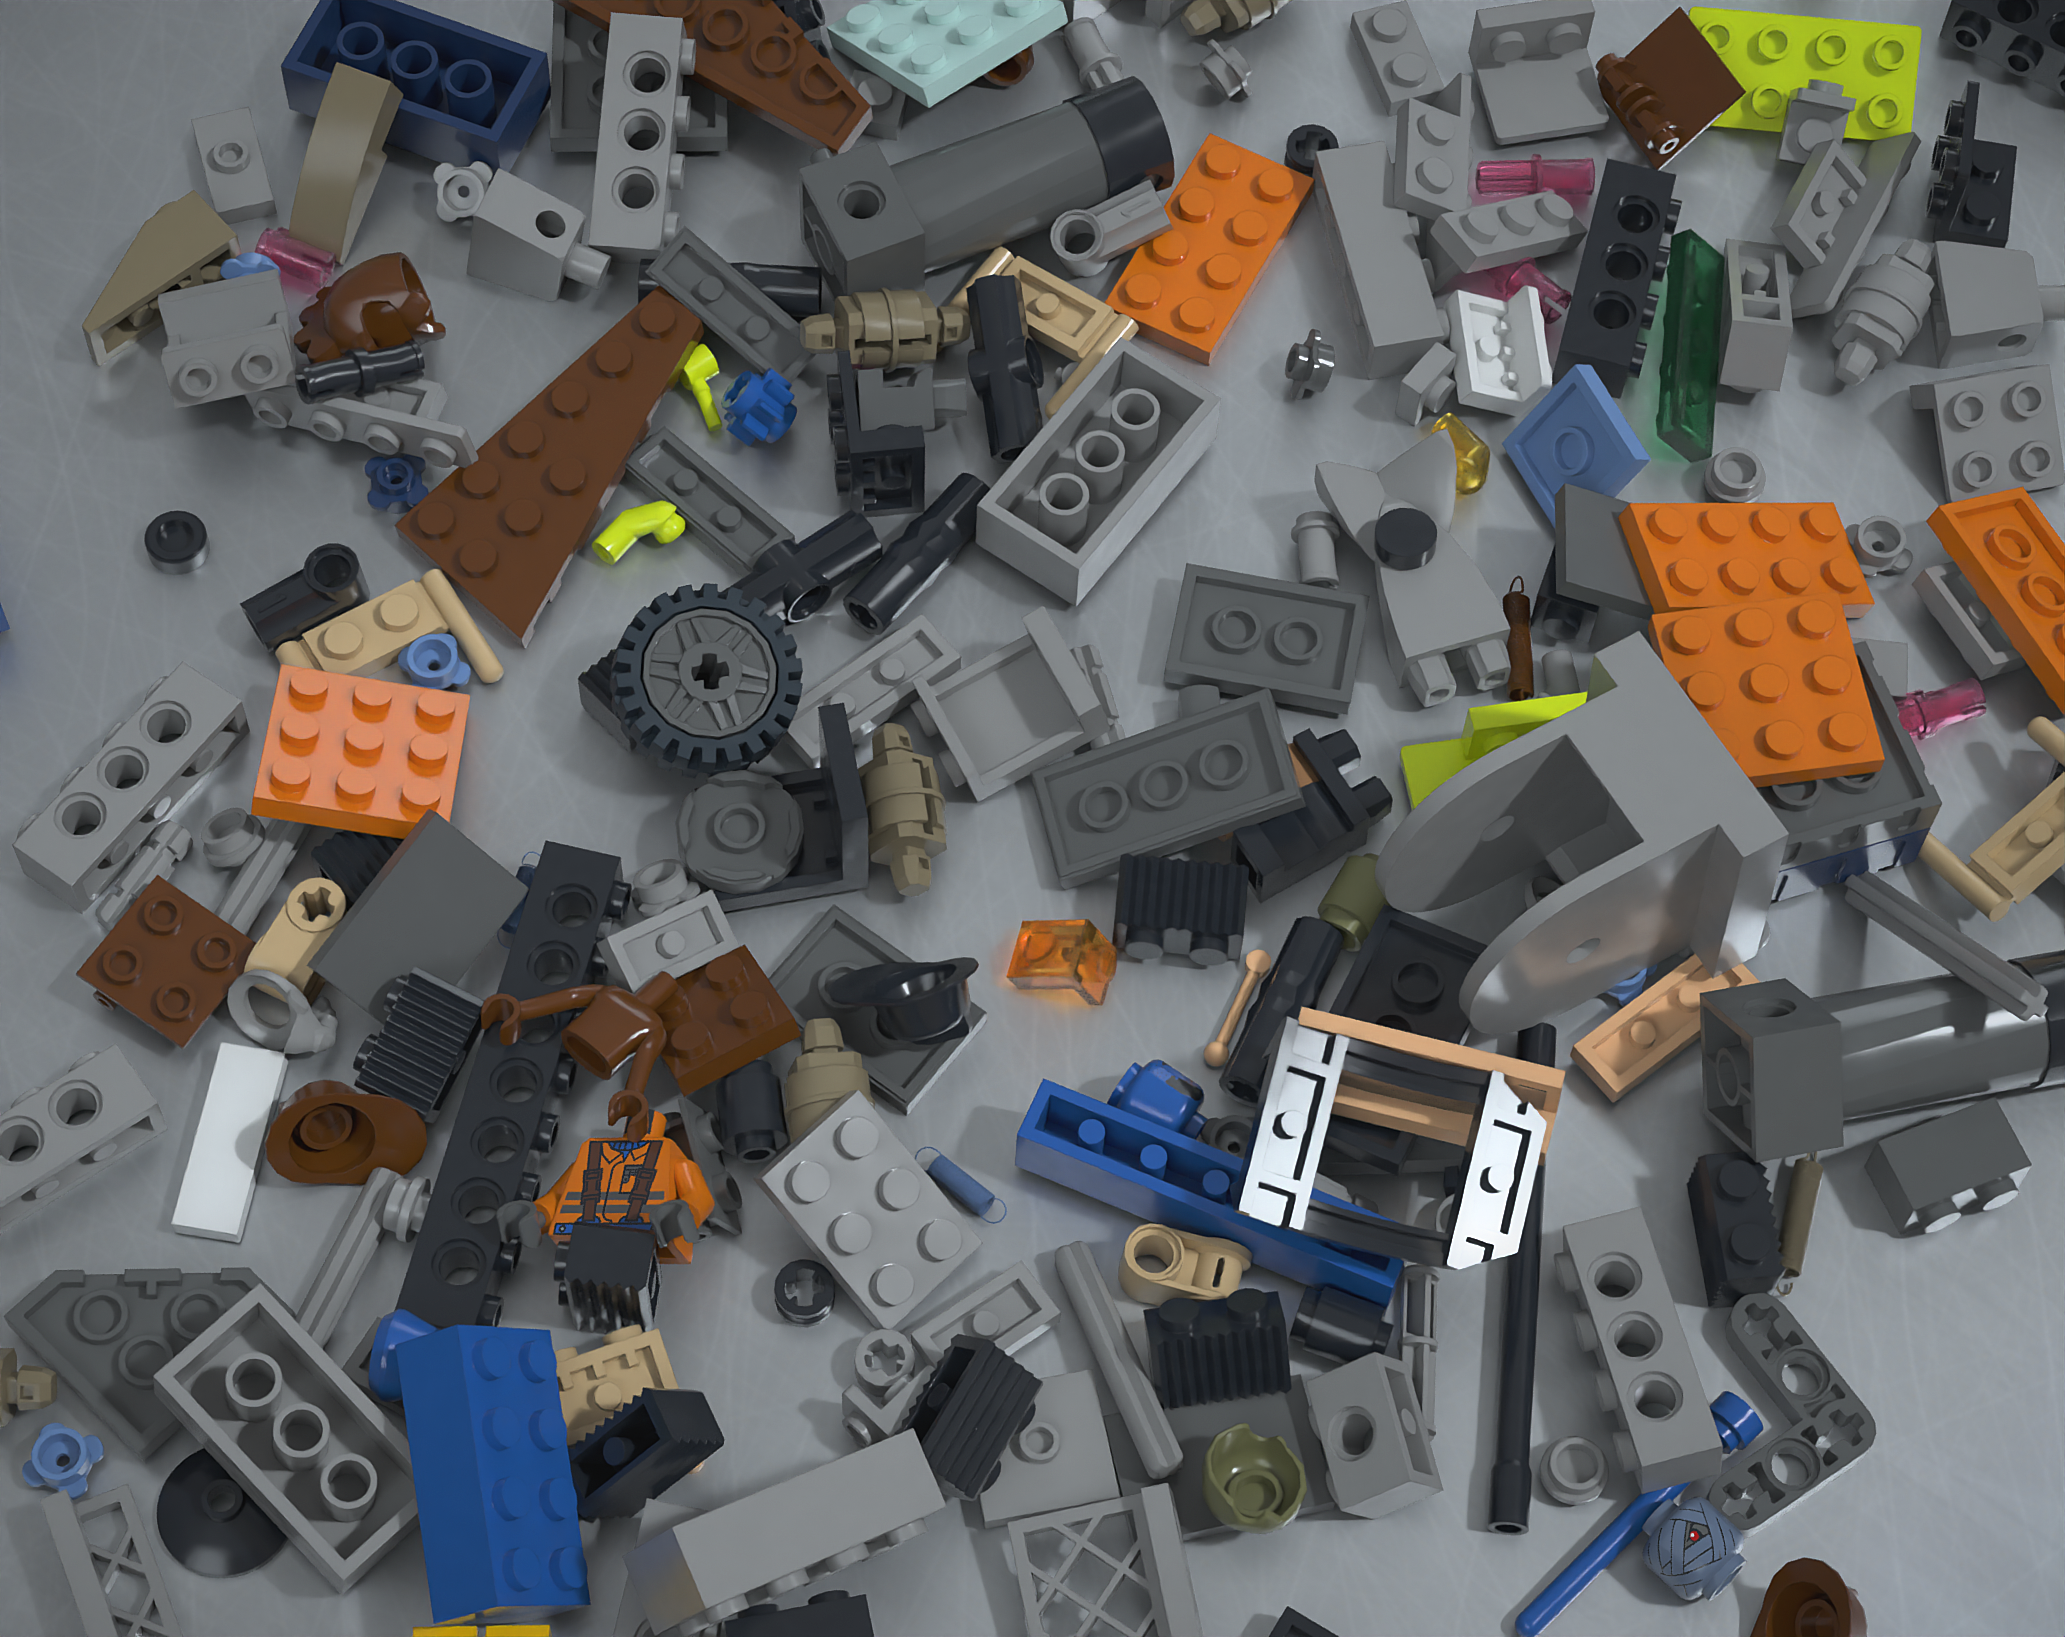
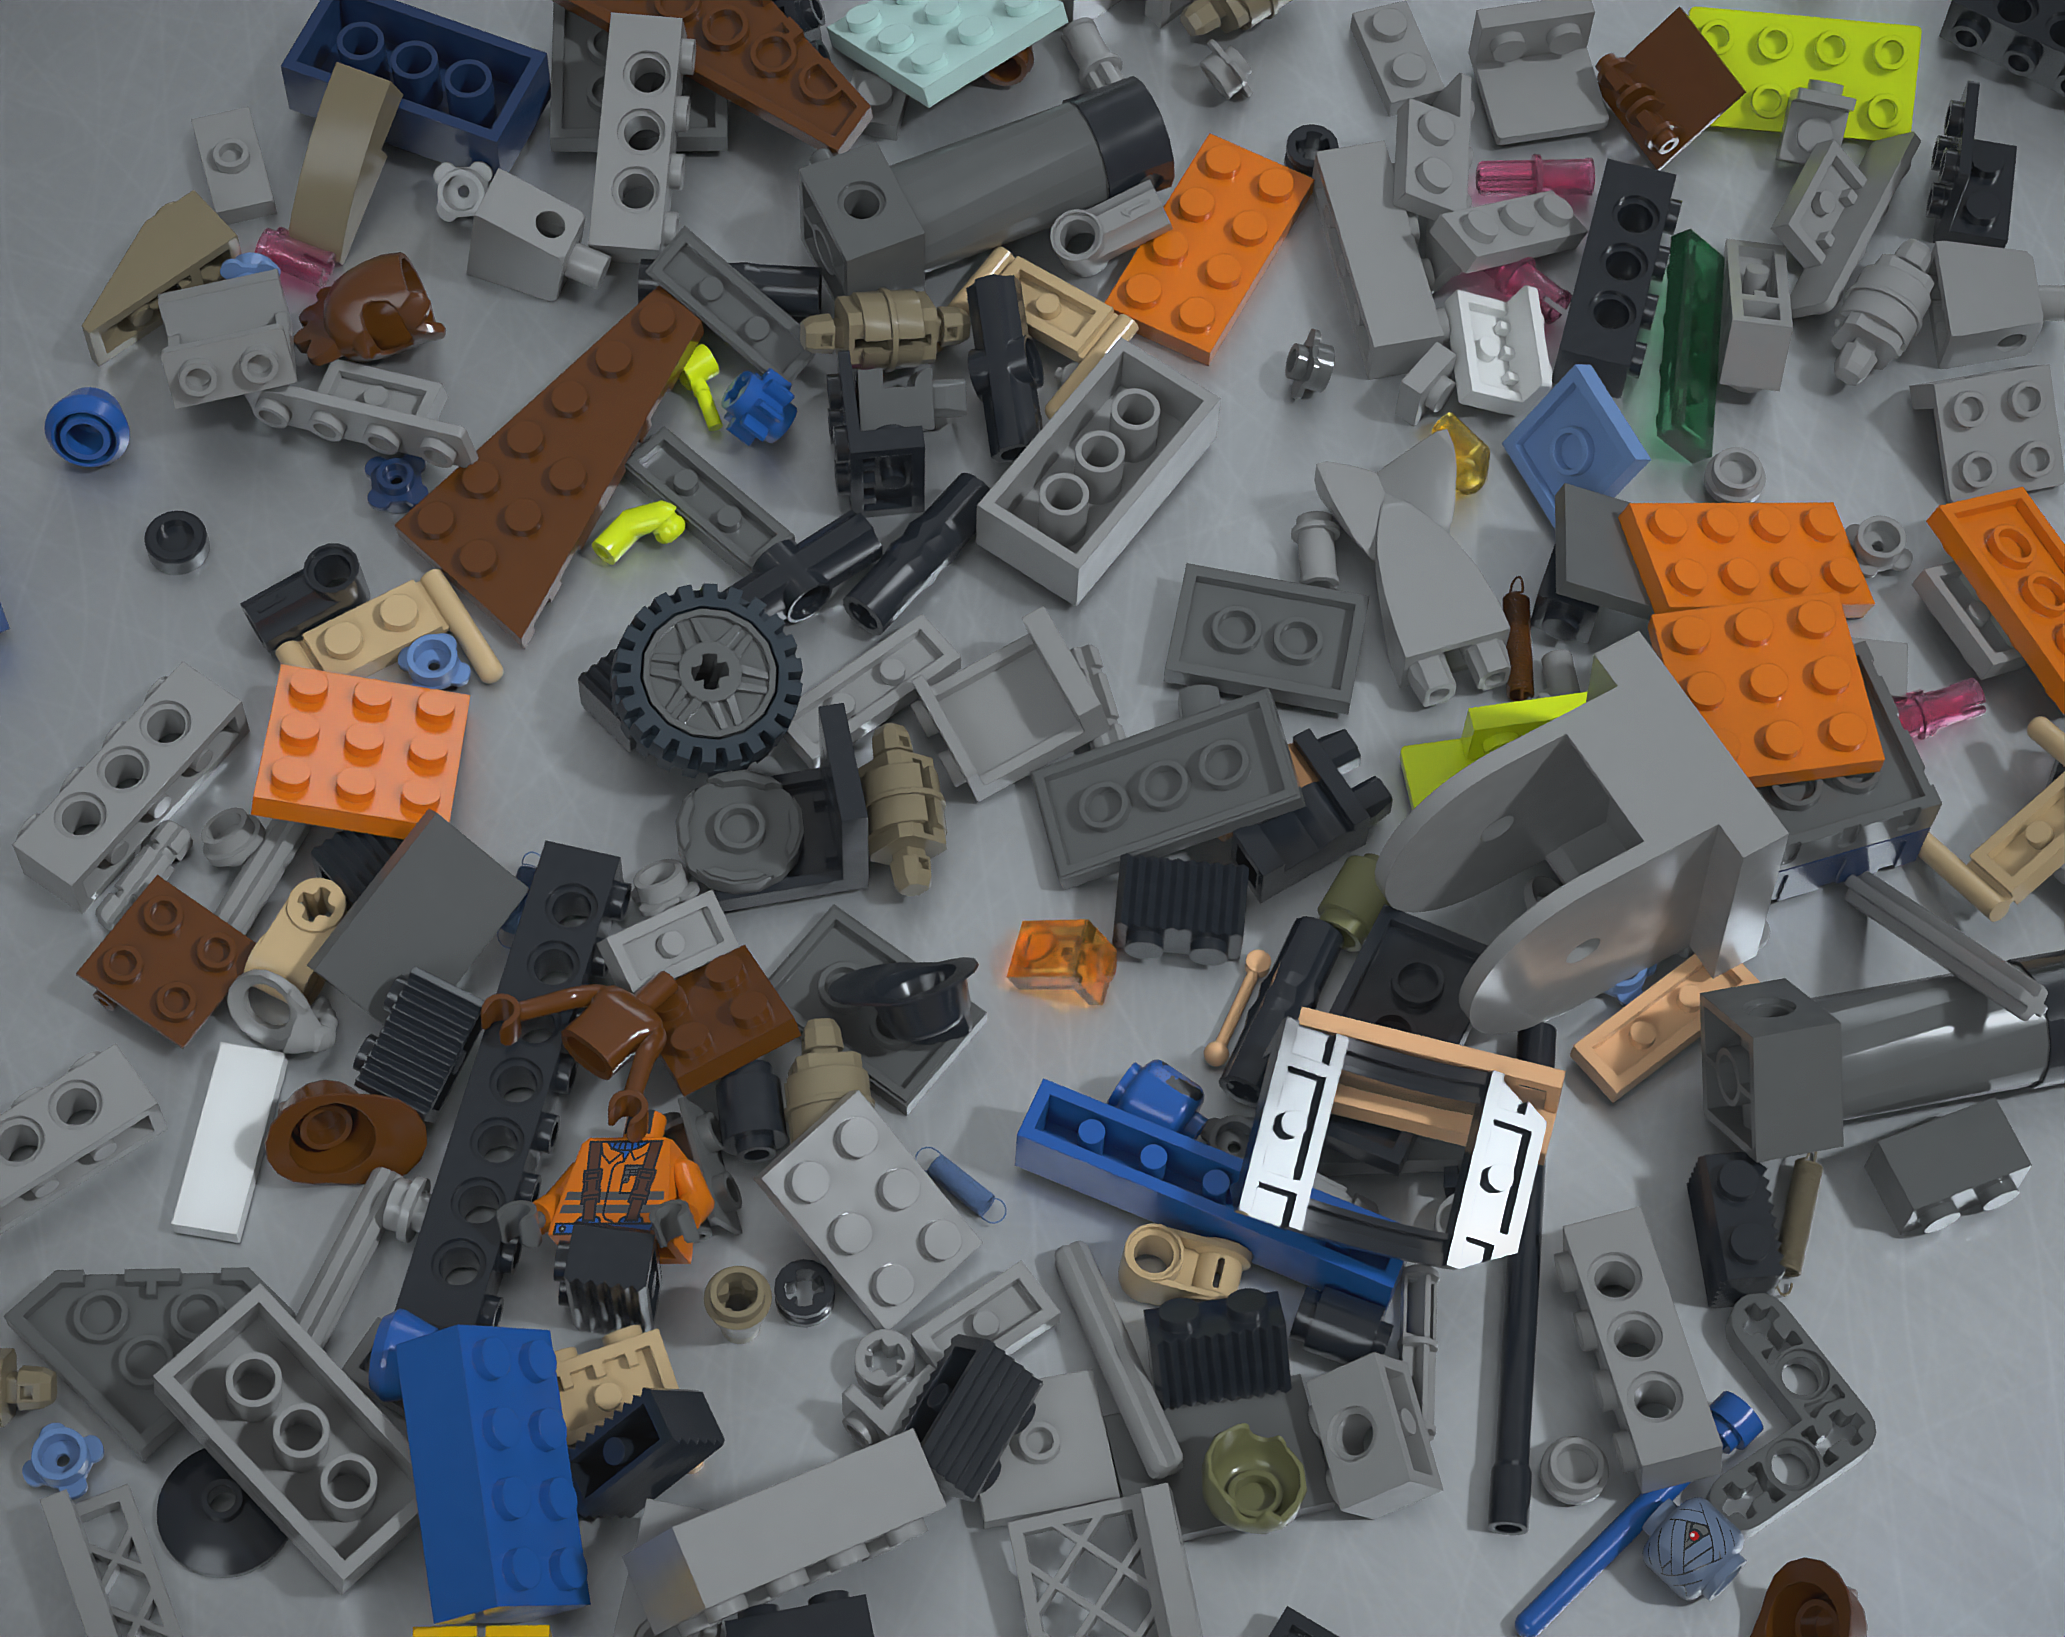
black pin [295,340,425,405] -> none
black tile [1374,508,1437,570] -> none
none -> blue cone [44,387,130,467]
none -> dark tan cone [704,1266,772,1344]

